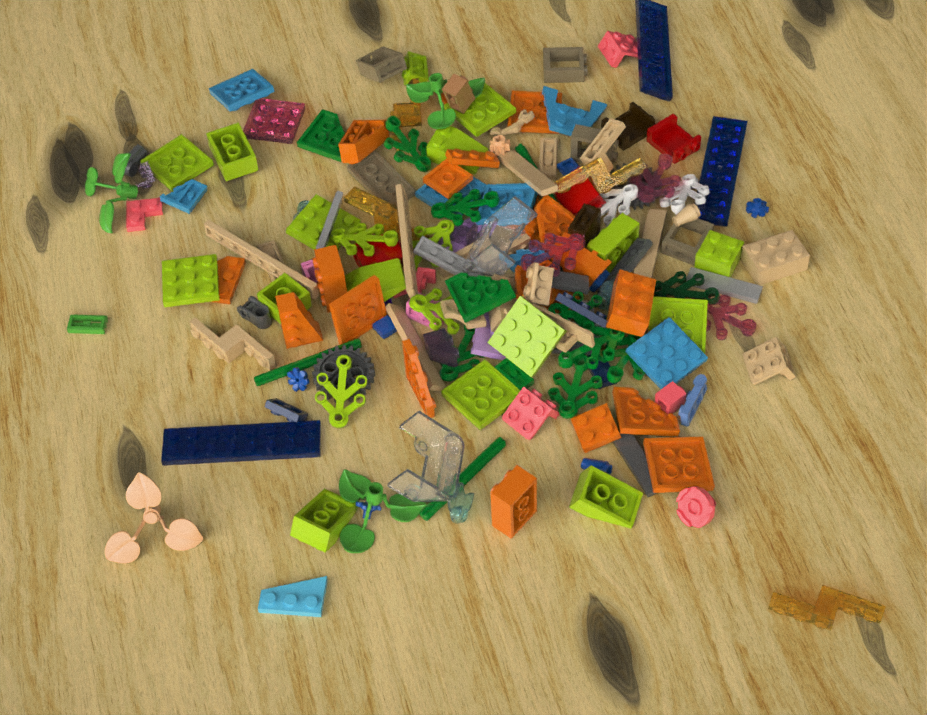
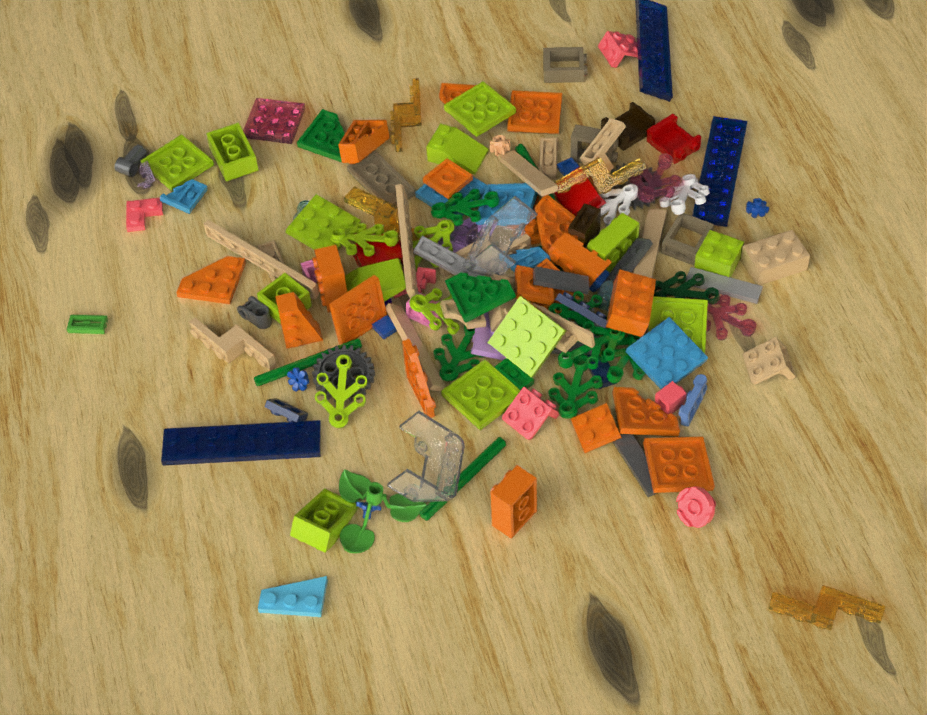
bright green plant [85,153,138,233] -> none
light nougat plant [105,472,203,563] -> none
lime plate [162,254,220,307] -> none
dark azure plate [209,69,275,112] -> none
light grey tile [316,191,343,249] -> none
dark tan window [356,46,407,83] -> none
green plant [383,116,431,172] -> none
lime bracket [402,51,429,85] -> none
bright green plant [406,73,485,129] -> none
slope [423,328,460,367] -> none
medium nougat brick [442,74,475,114] -> none
orange plate [445,149,500,168] -> none
clear light blue plate [448,482,474,524] -> none
tan piece [490,109,535,137] -> none
clear pink plant [521,233,585,277] -> none
tan bracket [523,262,554,306] -> none
dark azure wing [542,86,607,136] -> none
lime slope [569,465,643,529] -> none
blue cone [581,457,612,475] -> none
tan cone [672,203,701,227] -> none

